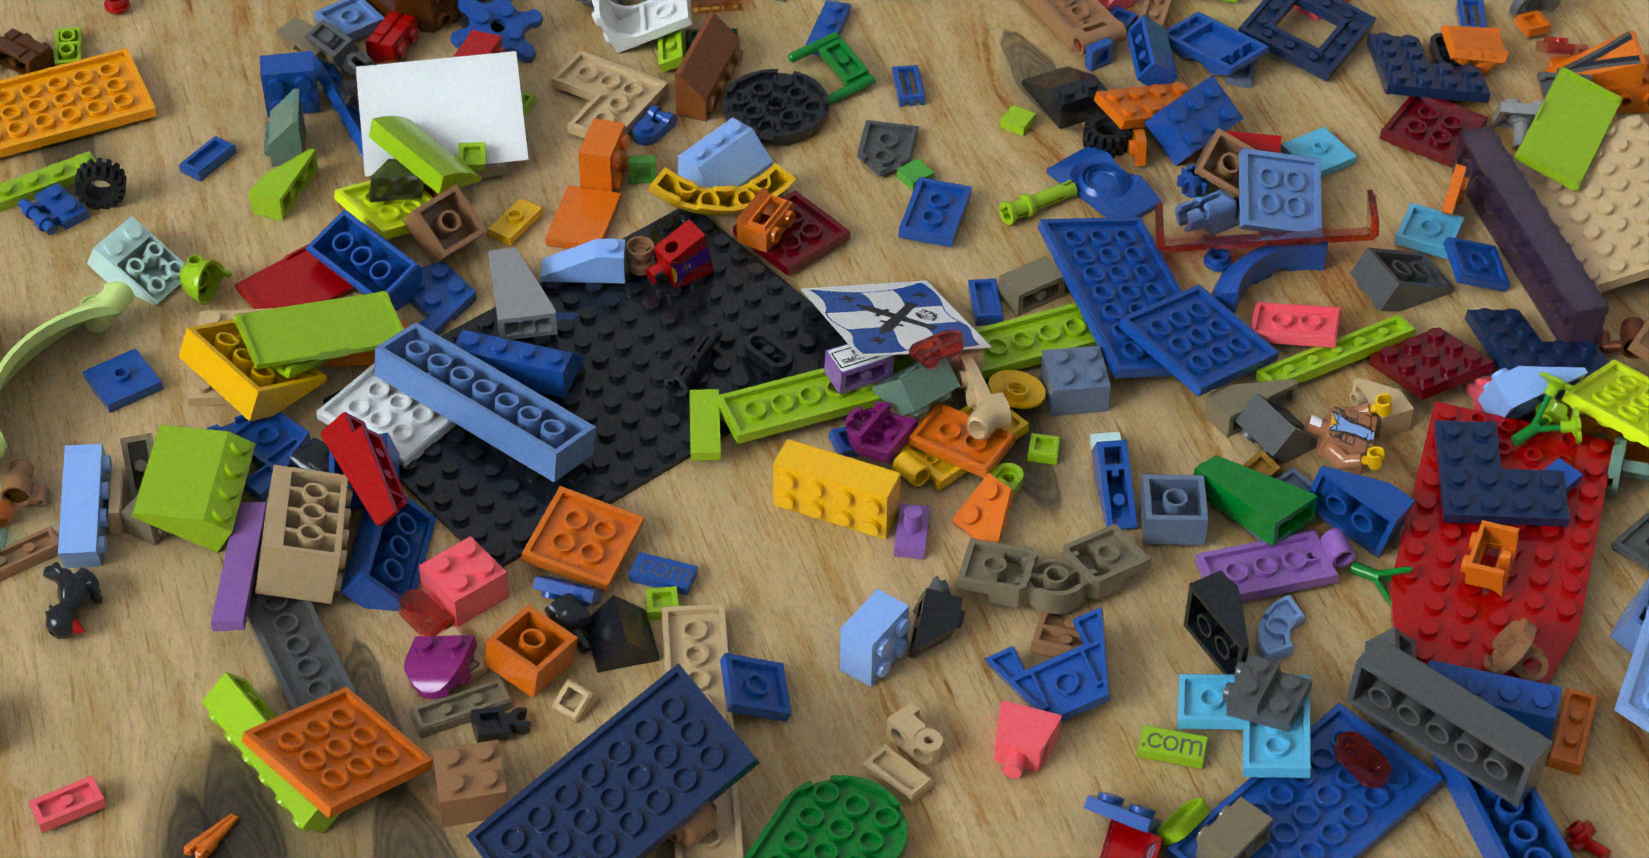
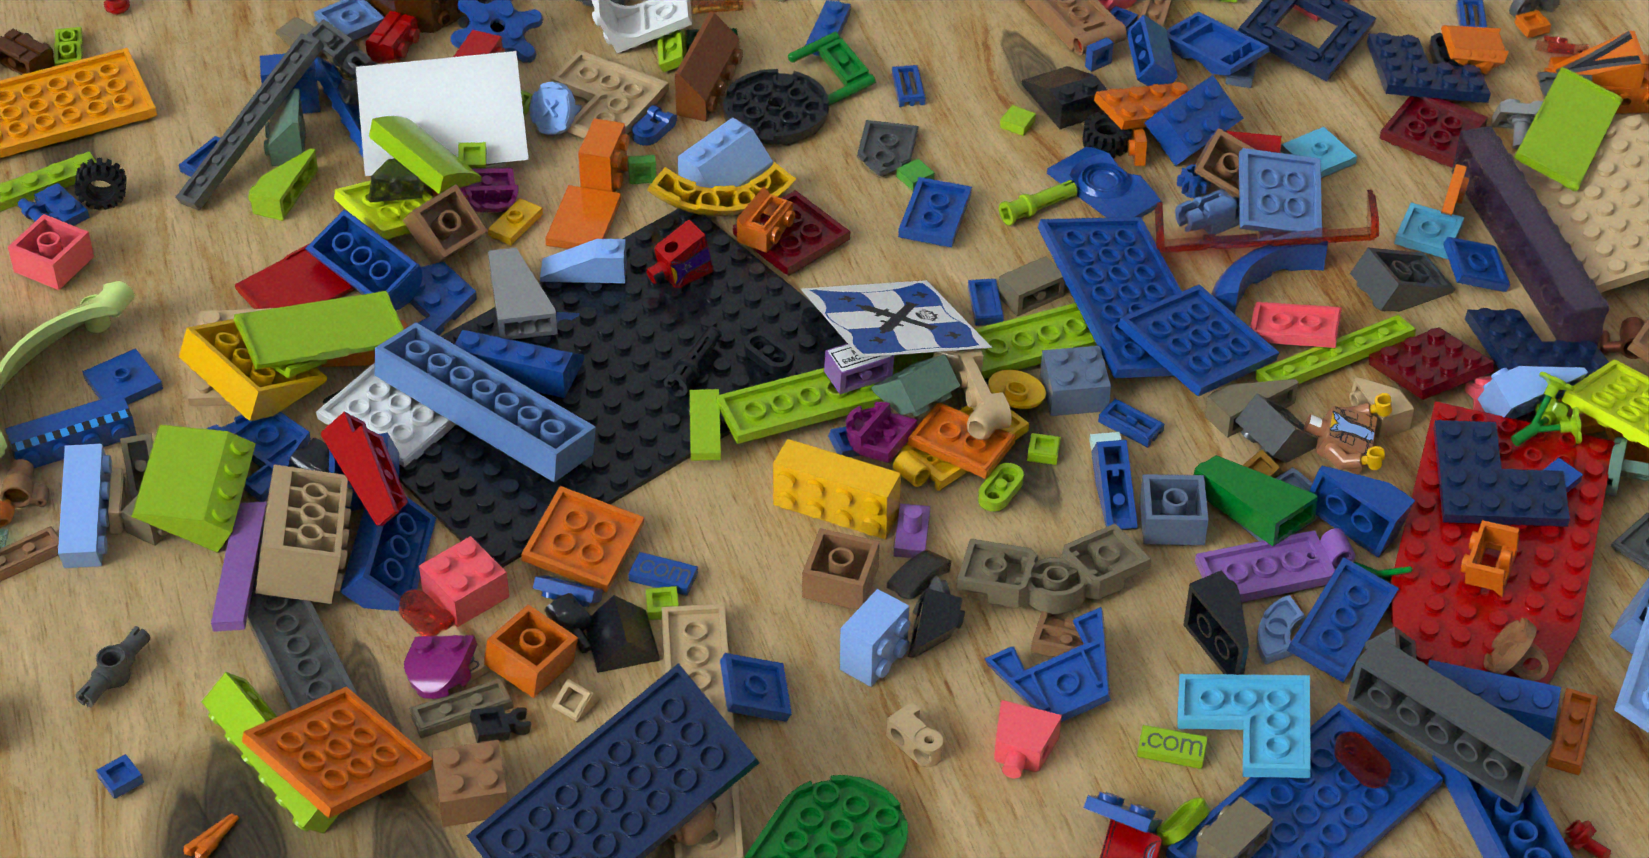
coral plate [28,775,106,833] -> none
black animal [43,562,103,639] -> none
light aqua slope [87,216,185,306] -> none
lime helmet [179,254,232,306] -> none
medium nougat wheel [626,236,655,276] -> none
tan tile [862,744,934,806] -> none
clear red plate [909,330,965,369] -> none
orange wing [951,473,1014,543] -> none
blue plate [1203,246,1232,272] -> none
dark grey plate [1223,654,1312,732] -> none
none -> blue brick [5,393,137,468]
none -> coral brick [8,214,94,290]
none -> dark grey pin [75,626,151,708]
none -> blue plate [96,754,144,799]
none -> dark grey plate [176,34,325,211]
none -> magenta slope [459,168,519,212]
none -> light blue tile [529,82,581,136]
none -> medium nougat brick [802,528,880,610]
none -> clear smoke slope [886,550,952,599]
none -> blue tile [1098,398,1165,448]
none -> blue plate [1287,557,1399,682]

